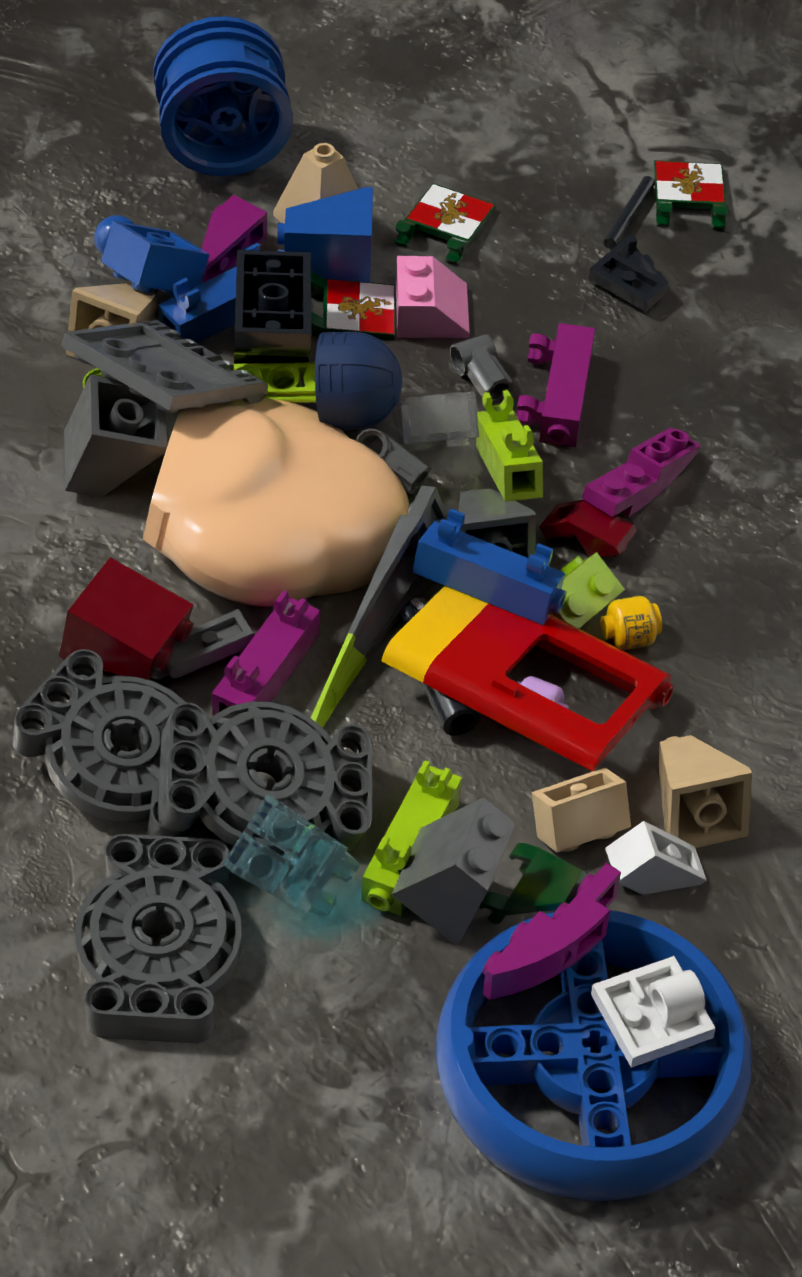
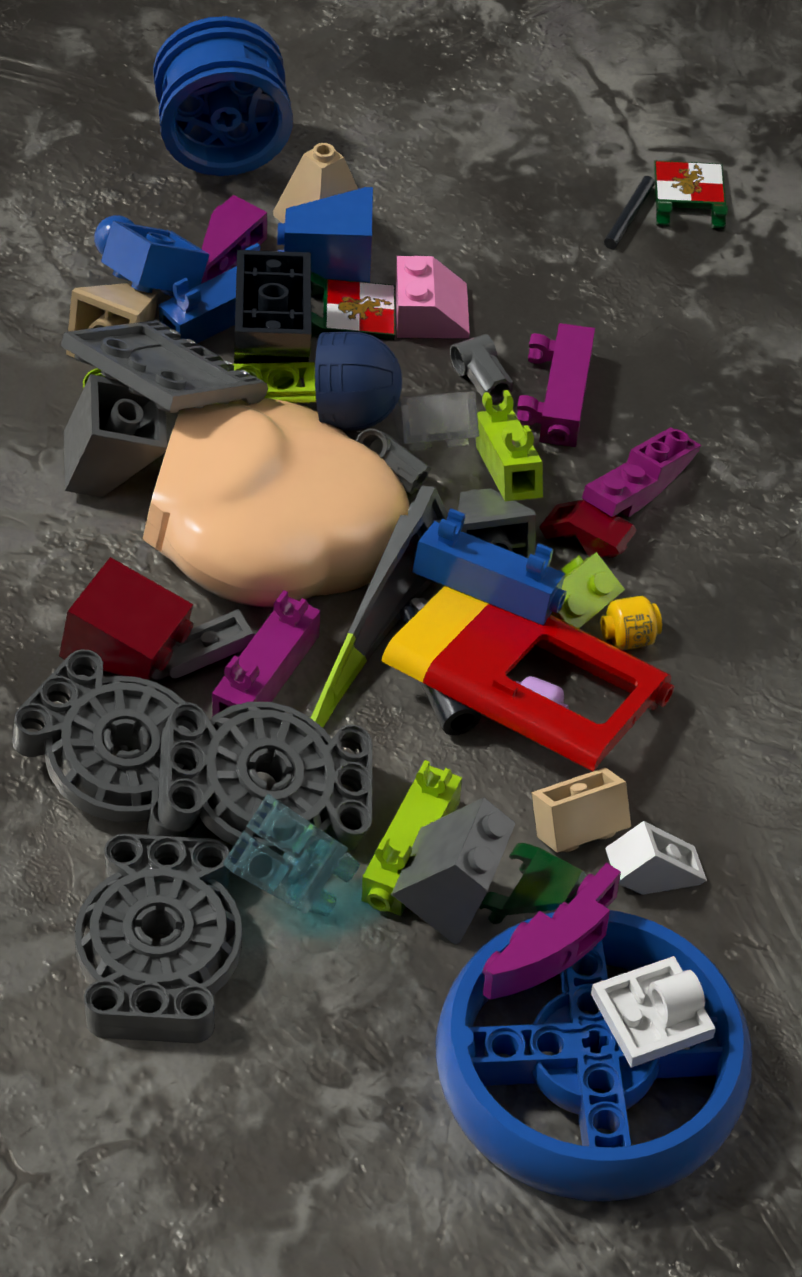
flag [394,183,496,264] -> none
black wing [588,234,668,312] -> none
tan slope [659,735,752,848] -> none

